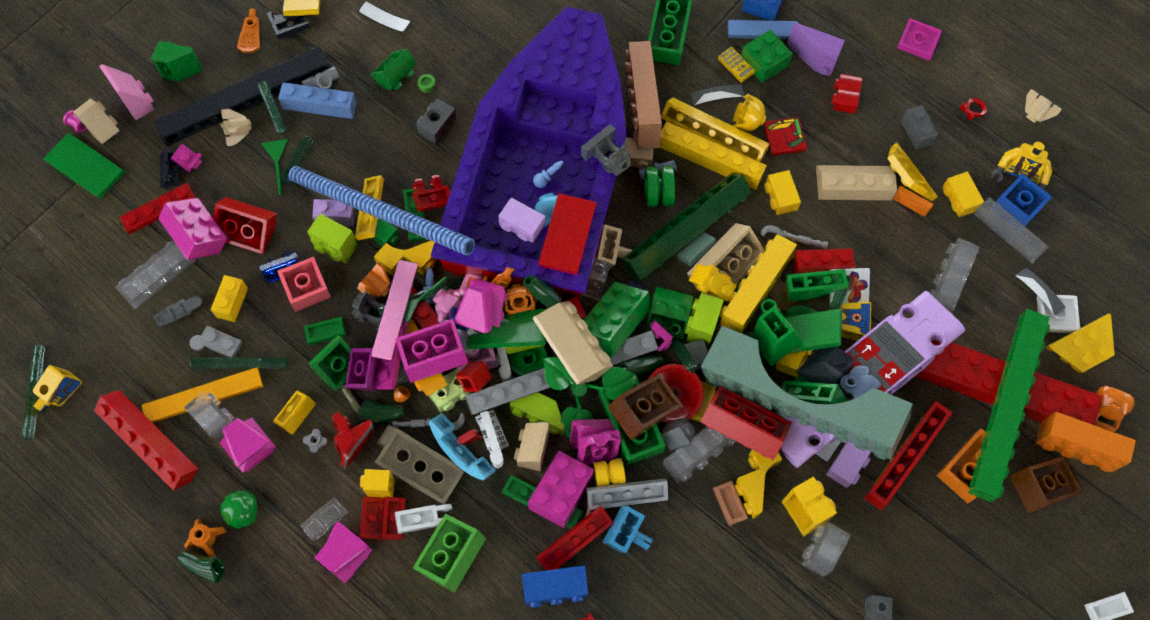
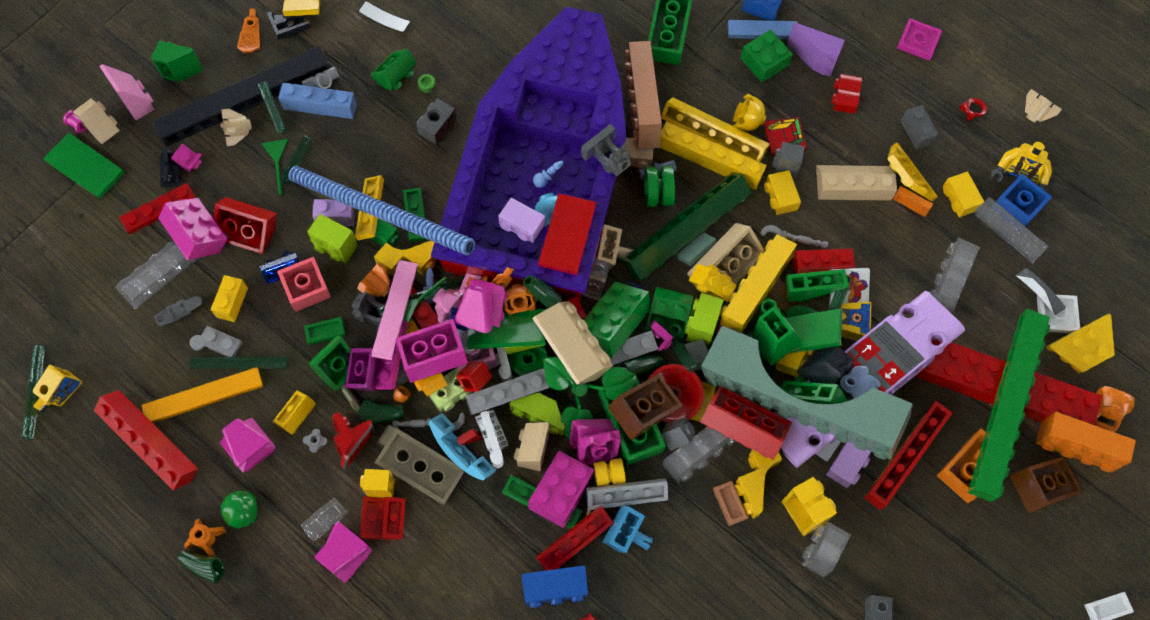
clear brick [184,391,235,440] -> none
white hinge [395,504,454,534] -> none
red plate [412,175,450,212] -> none
bright green slope [413,514,486,593] -> none
sticker [691,84,745,105] -> none
yellow tile [718,47,755,83] -> none
none -> dark grey brick [772,142,805,179]

